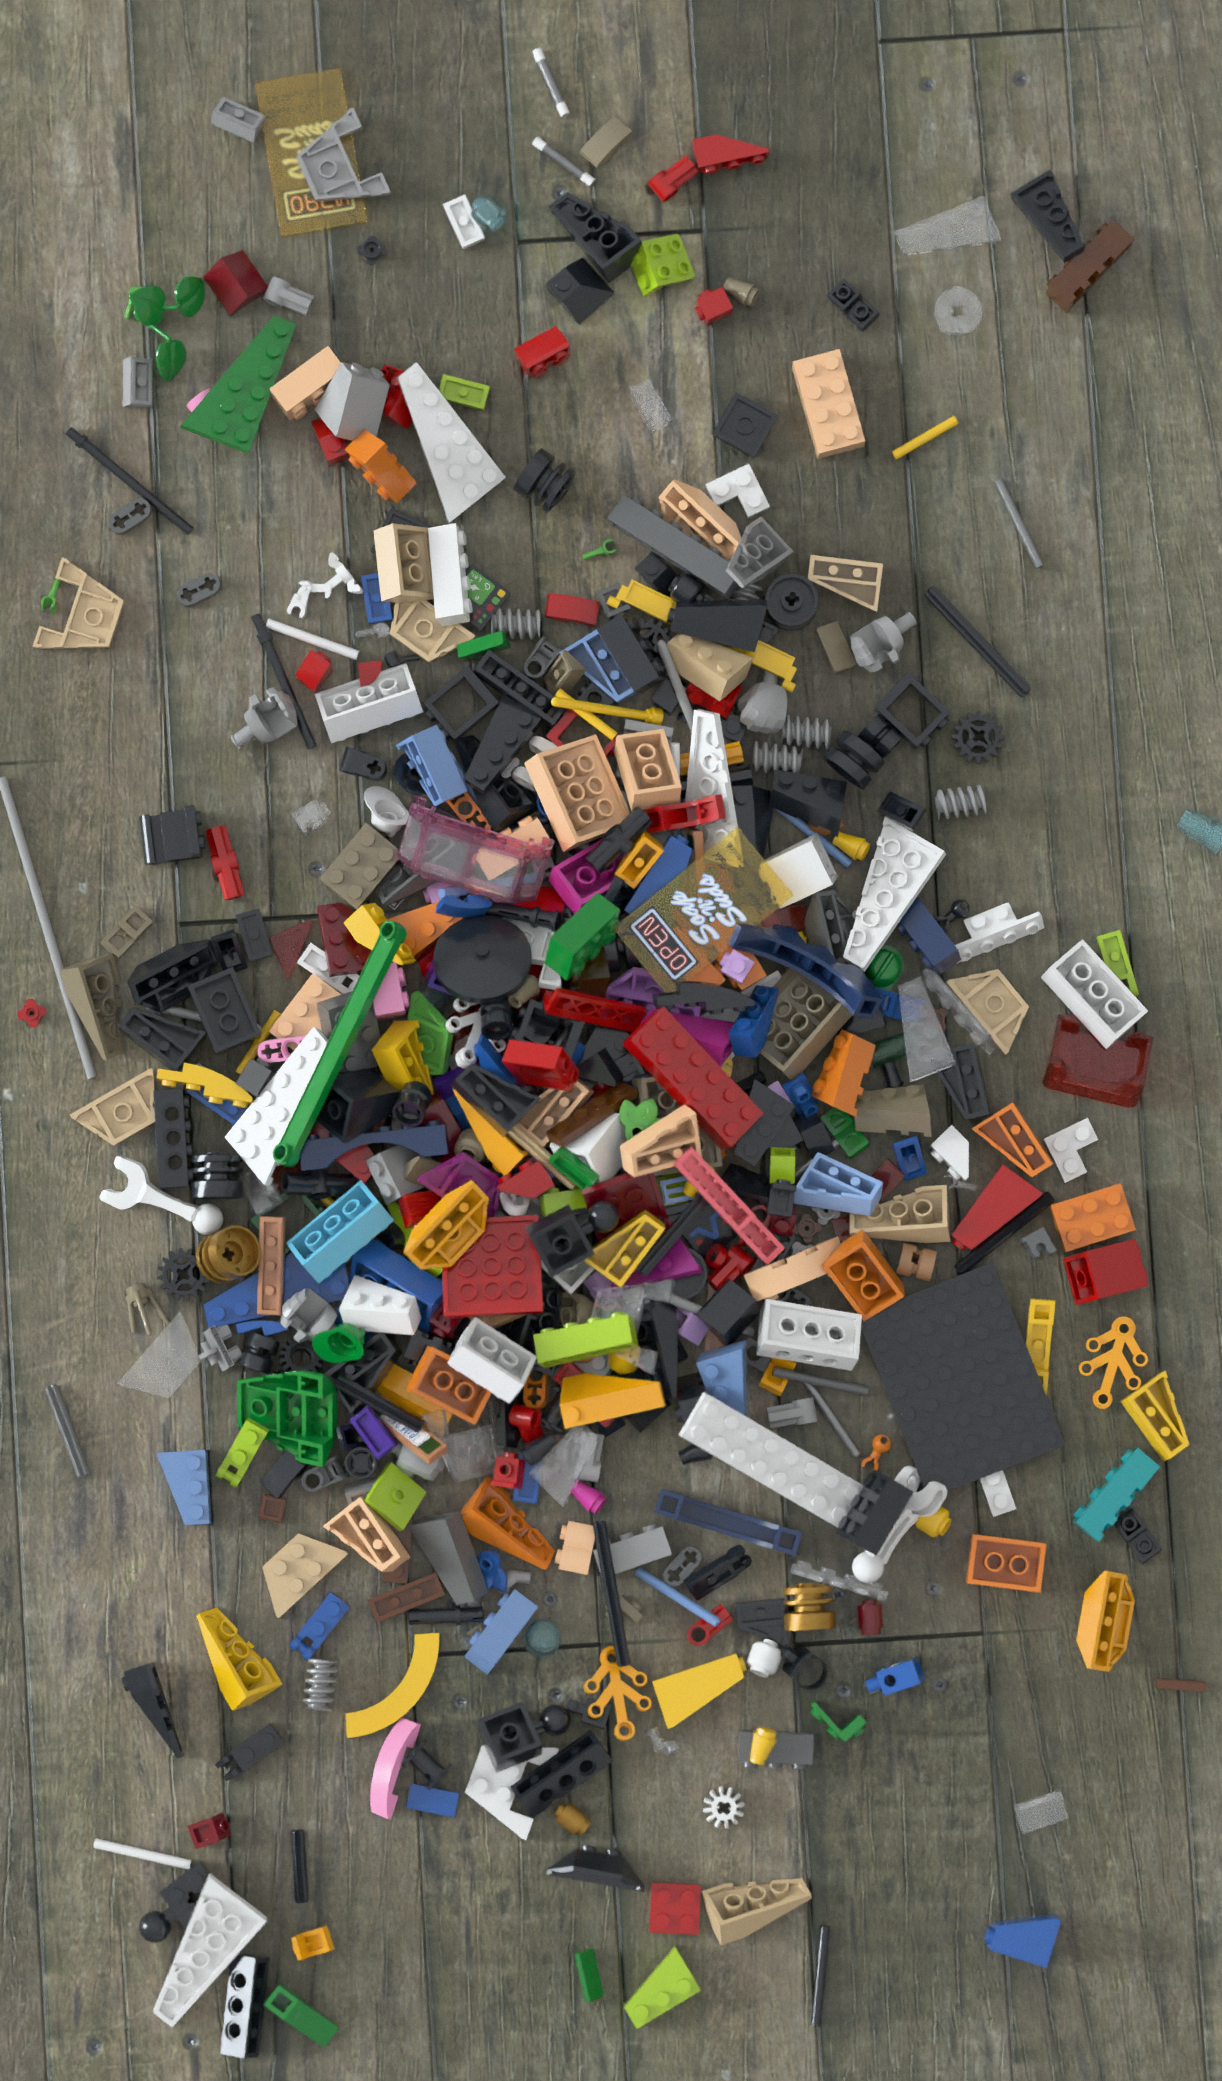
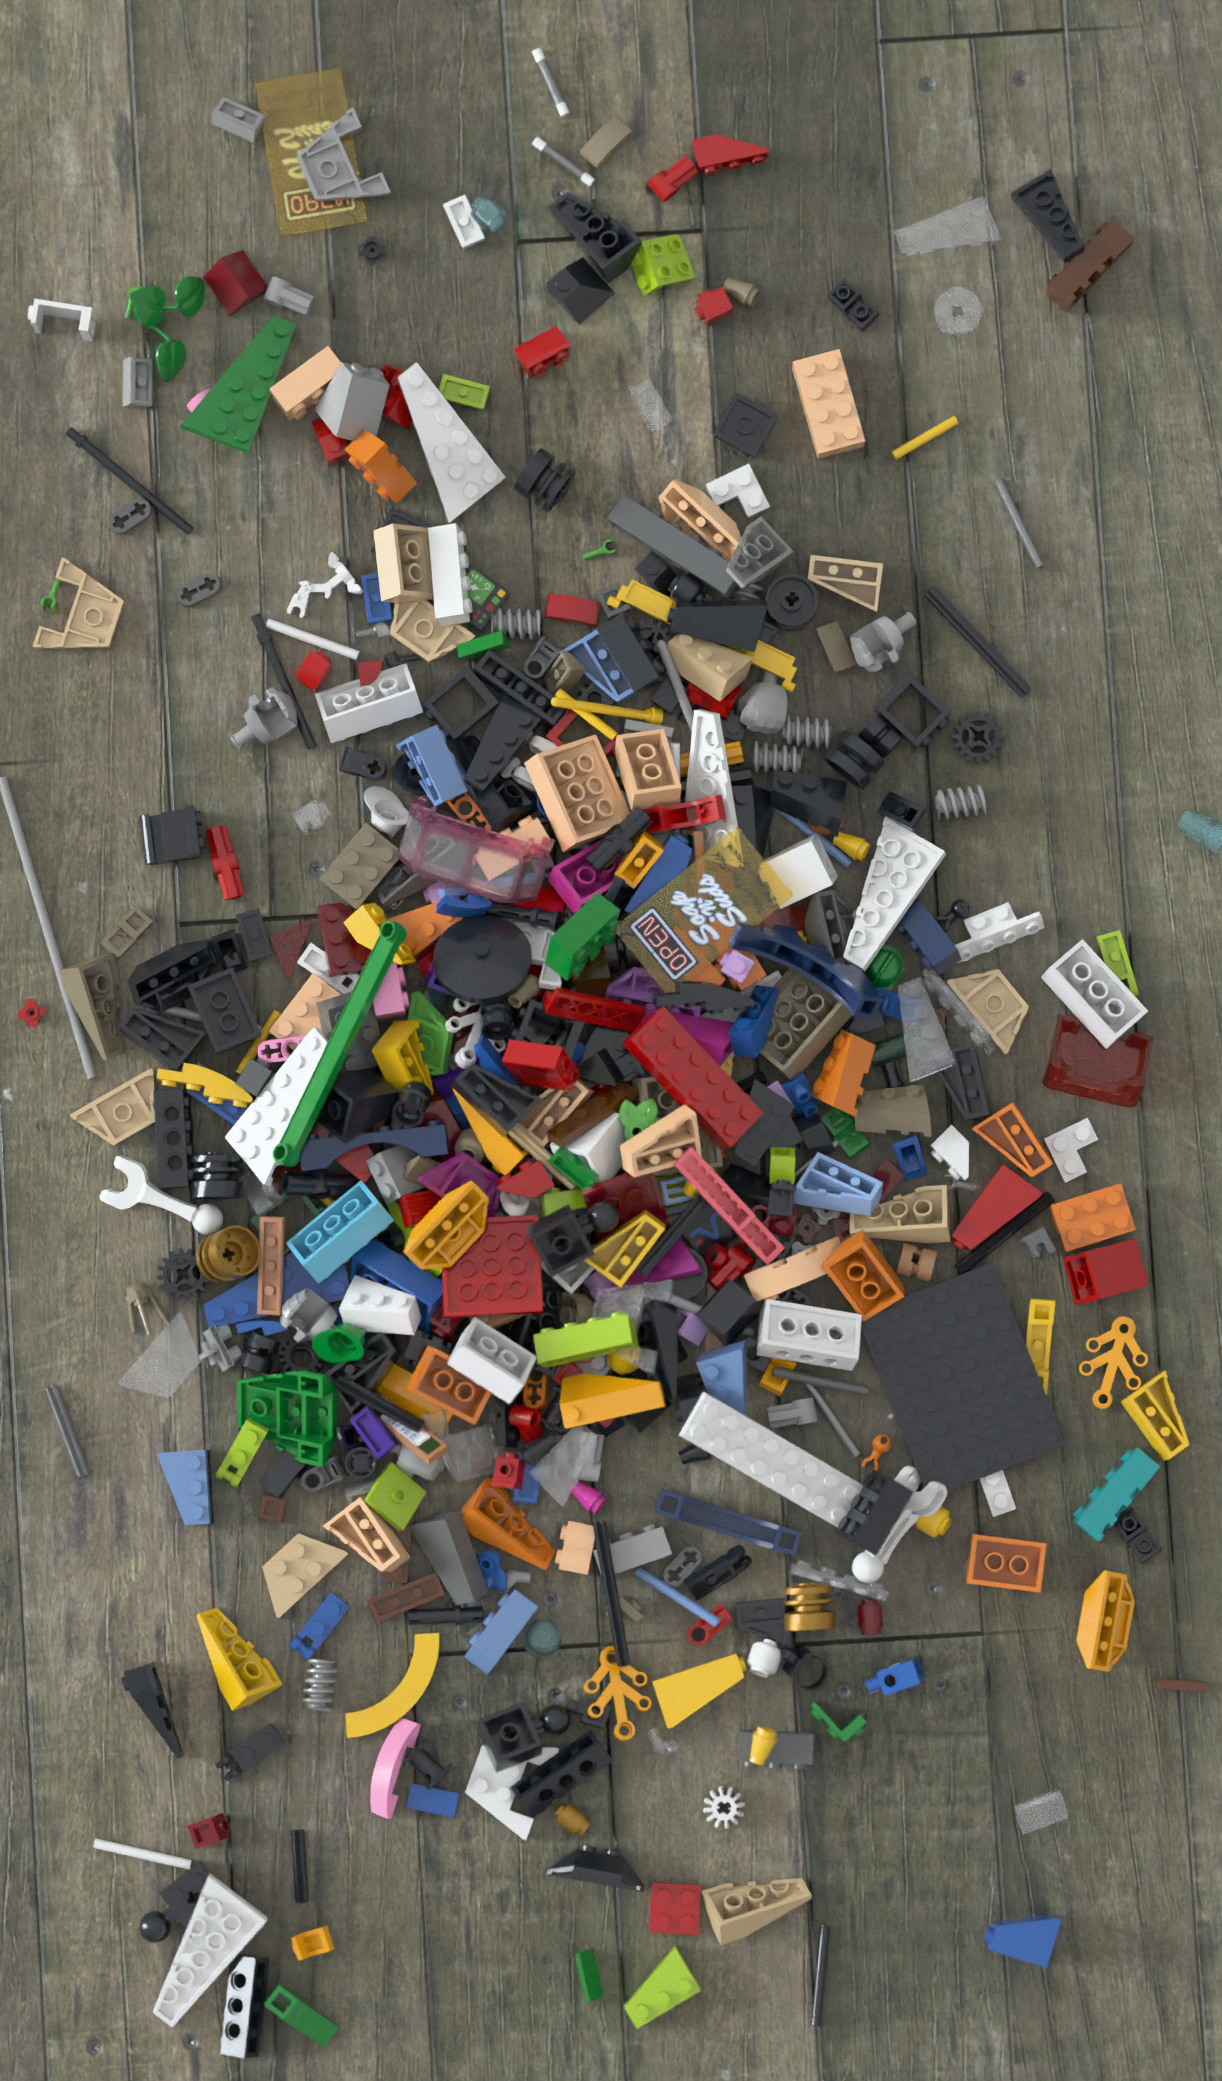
none -> white panel [28,299,97,342]

